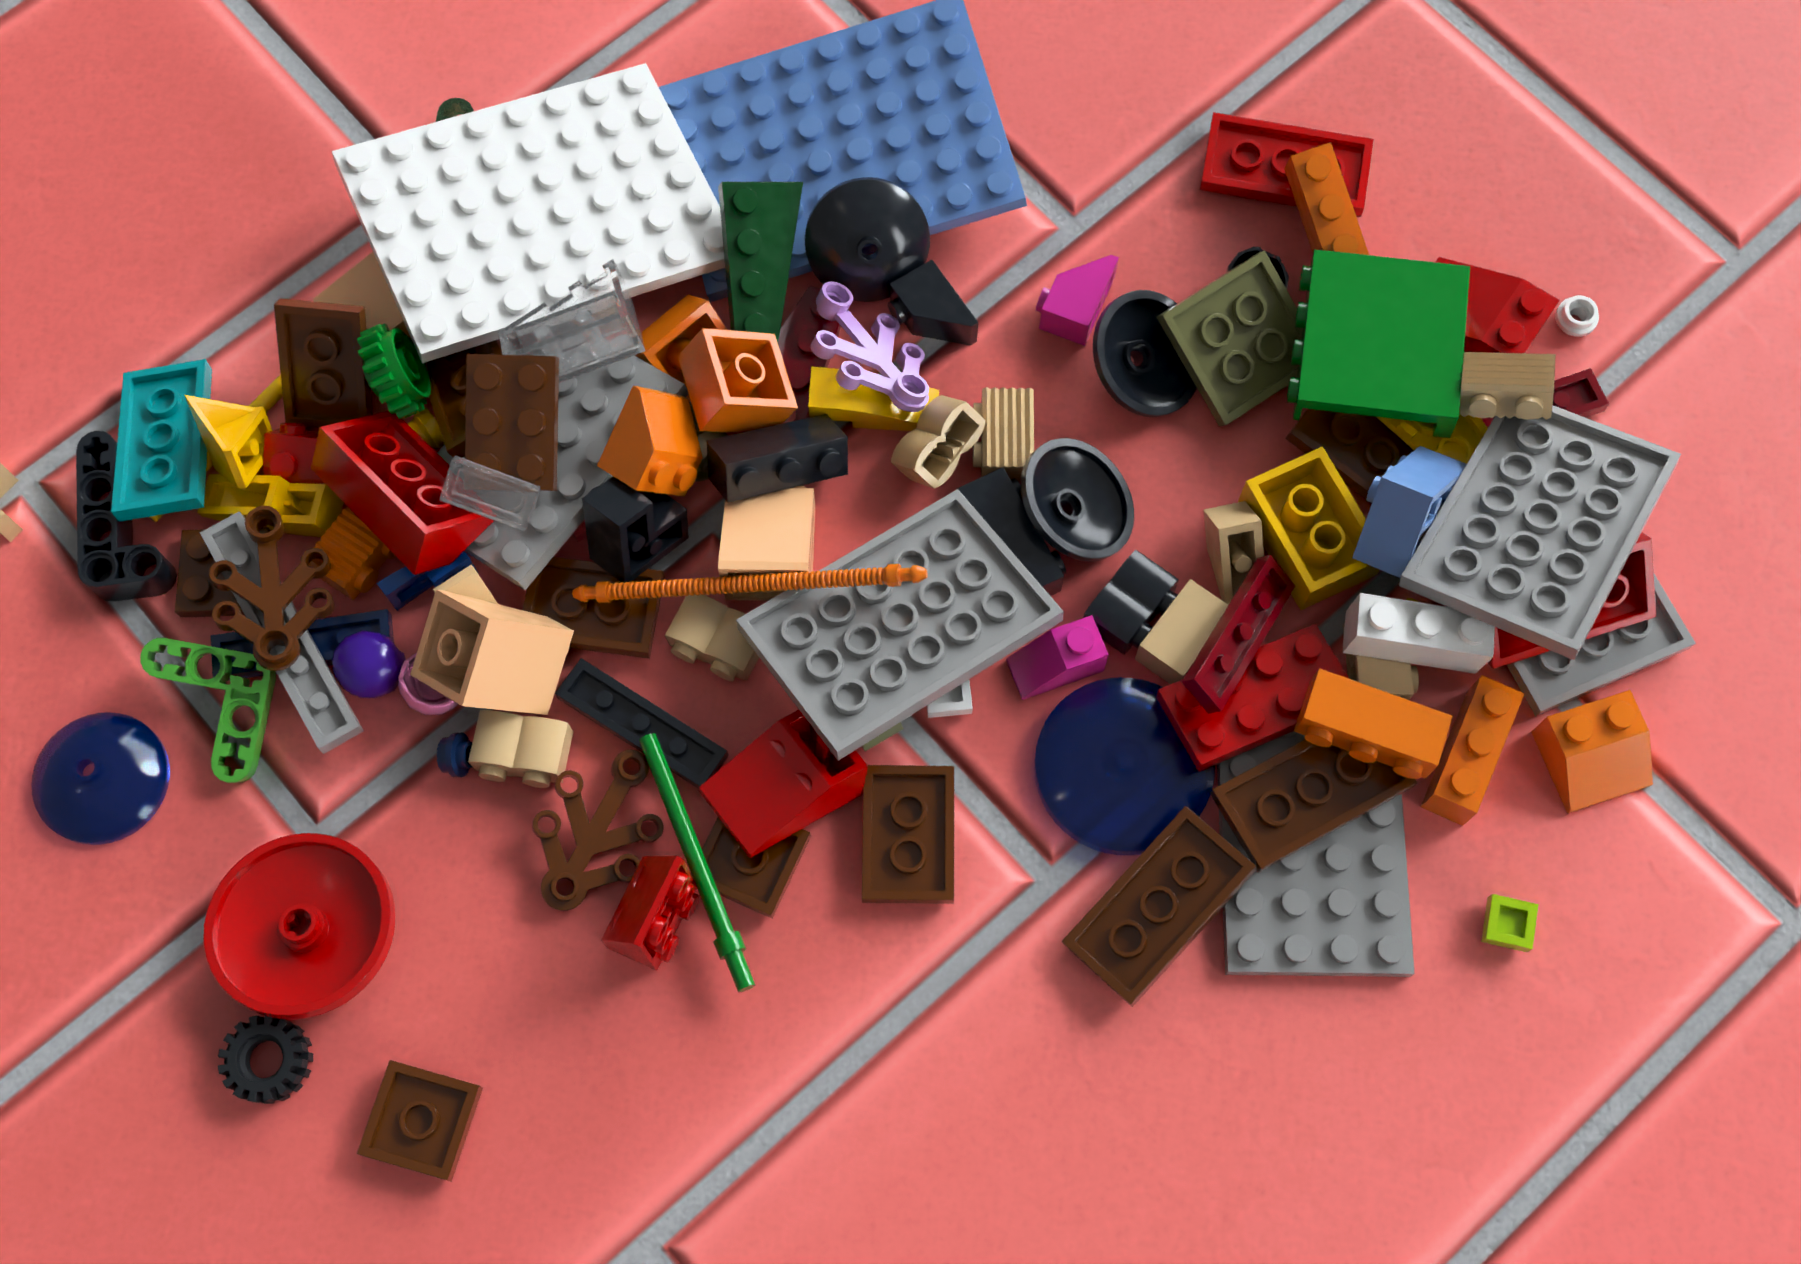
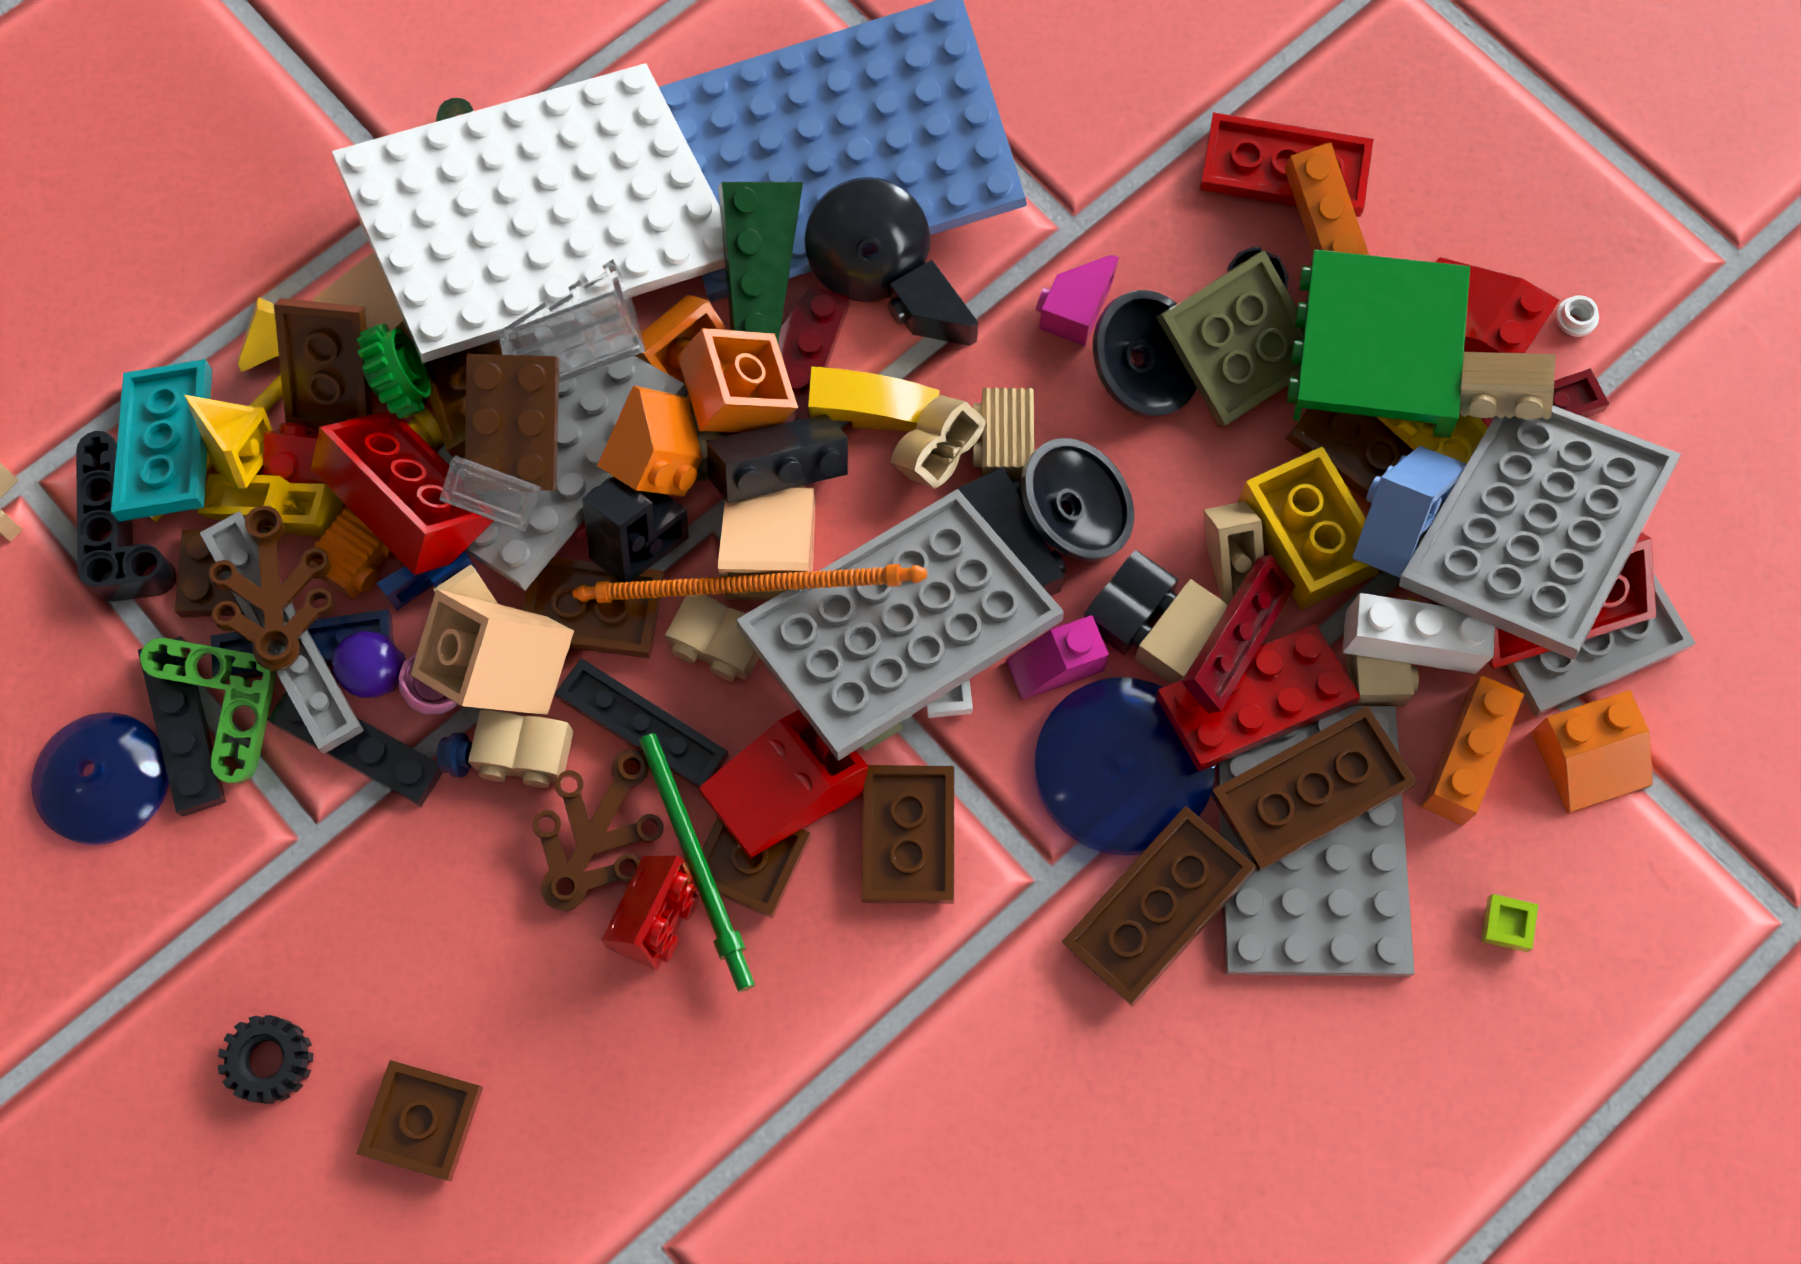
red dish [203,833,395,1019] -> none
lavender plant [810,281,929,412] -> none
orange brick [1294,668,1453,779] -> none
none -> black plate [138,636,226,817]
none -> yellow slope [238,297,279,372]
none -> black plate [267,691,443,807]

